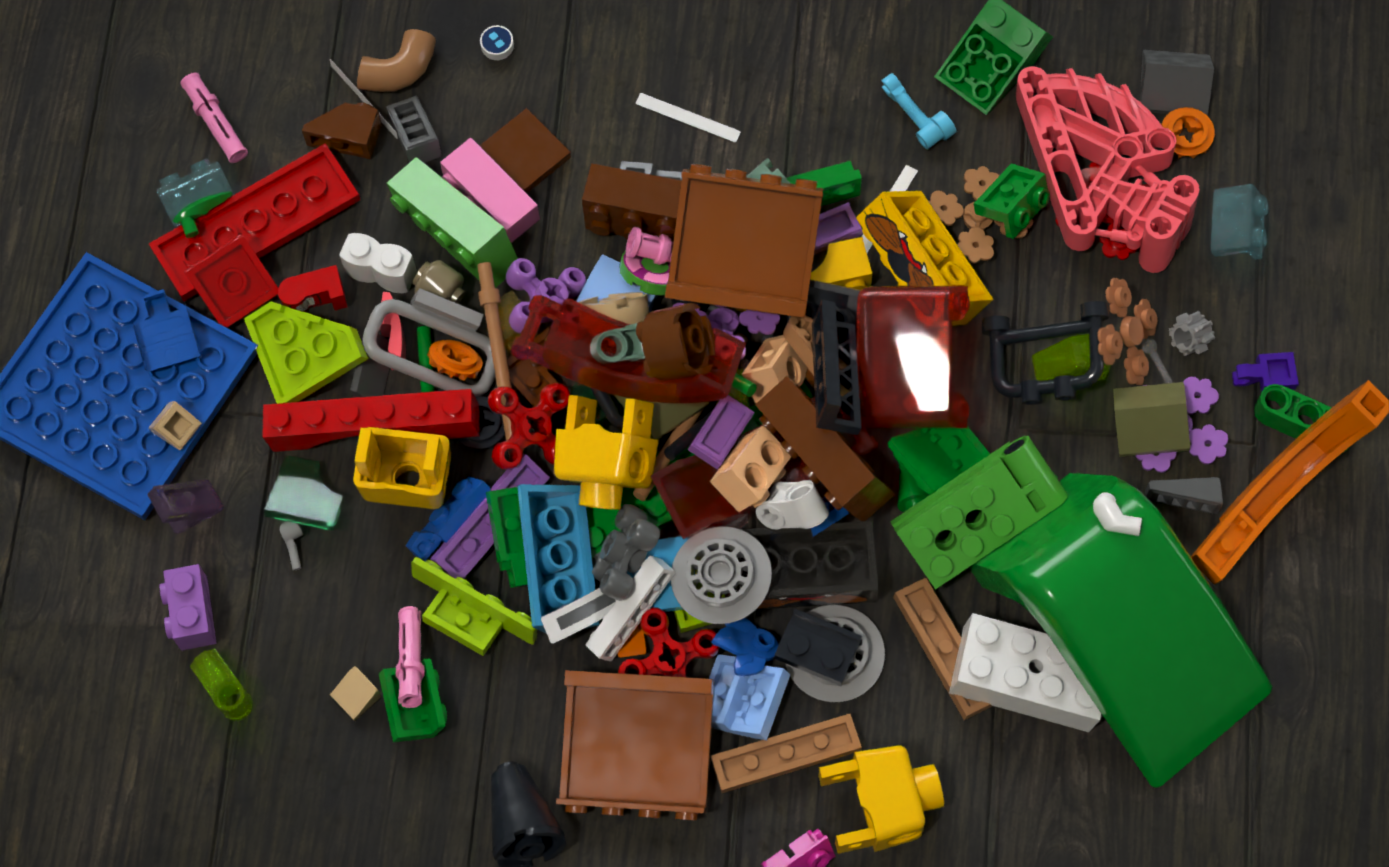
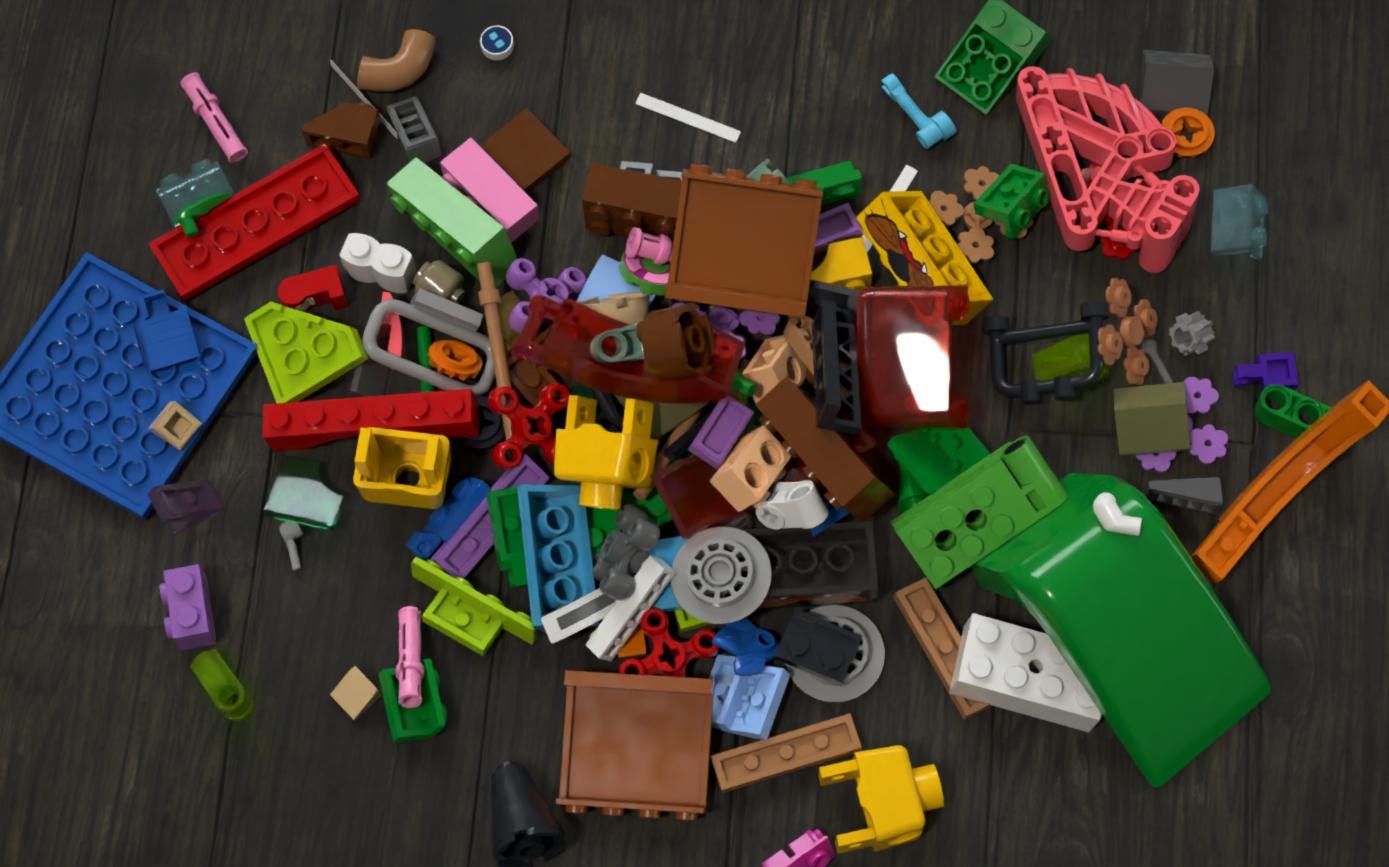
red plate [184,234,278,328] -> none

